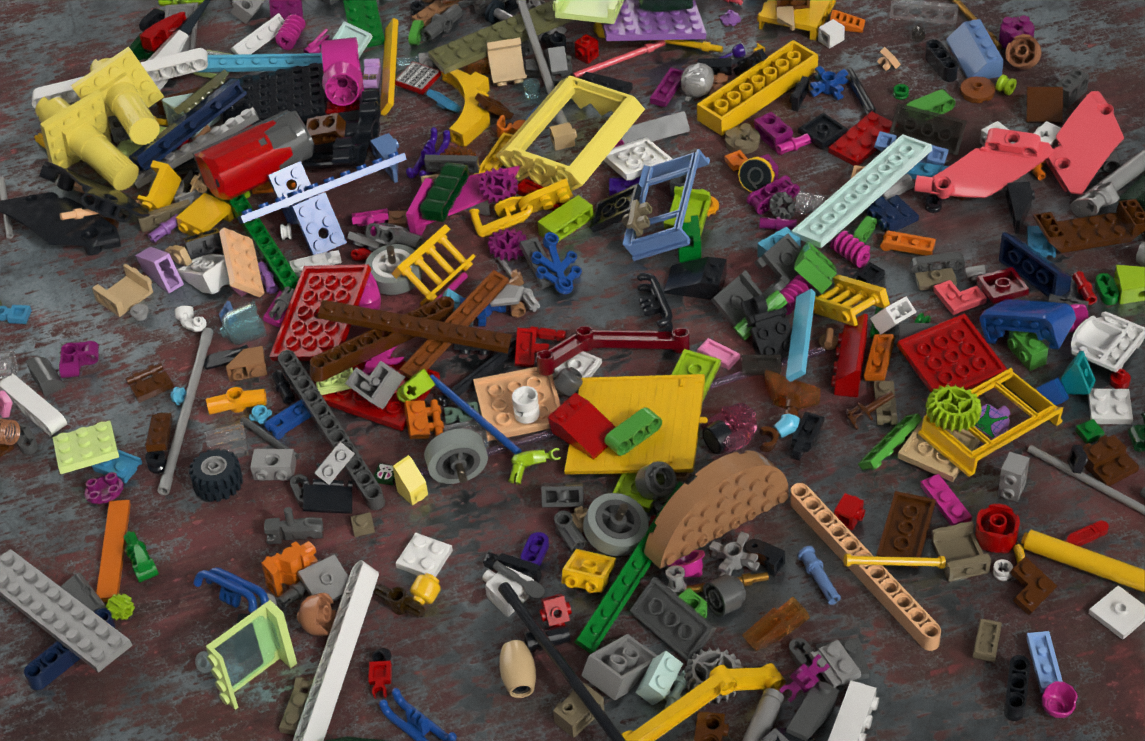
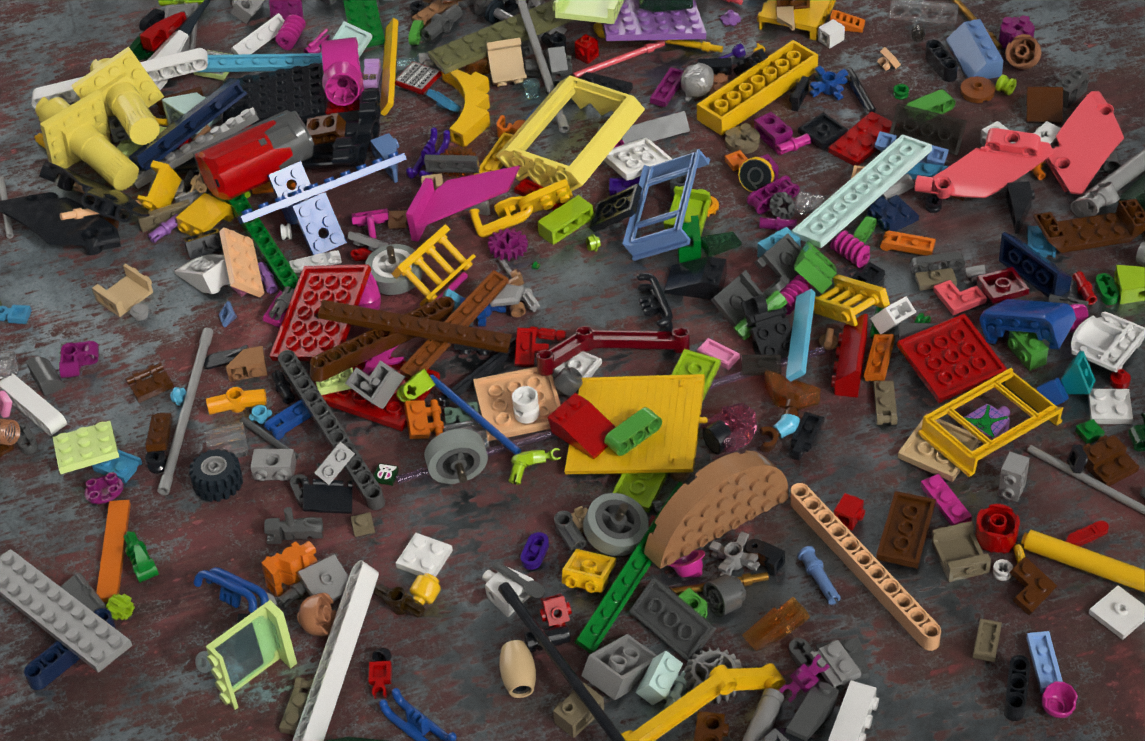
lavender slope [135,247,184,294] -> none
tan plate [165,245,192,266] -> none
olive plate [174,69,229,115] -> none
white arm [174,306,206,332] -> none
clear light blue cylinder [219,301,267,345] -> none
dark grey connector [366,223,424,251] -> none
light yellow slope [393,455,428,506] -> none
dark green brick [419,162,469,222] -> none
reddish brown plate [475,93,514,120] -> none
magenta gear [479,168,518,204] -> none
black hinge [483,552,542,583] -> none
dark grey plate [519,237,557,289] -> none
blue plant [531,232,582,294] -> none
dark grey brick [541,482,585,507] -> none
tan brick [550,122,577,151] -> none
dark tan hips [622,199,652,237] -> none
dark grey piece [635,461,676,500] -> none
light grey bush [666,566,686,594] -> none
yellow bar [843,554,946,569] -> none
reddish brown piece [847,391,895,430] -> none
bright green plate [858,413,922,470] -> none
lime gear [925,384,982,432] -> none
none -> lime plate [586,234,601,252]
none -> clear green slope [701,232,742,257]

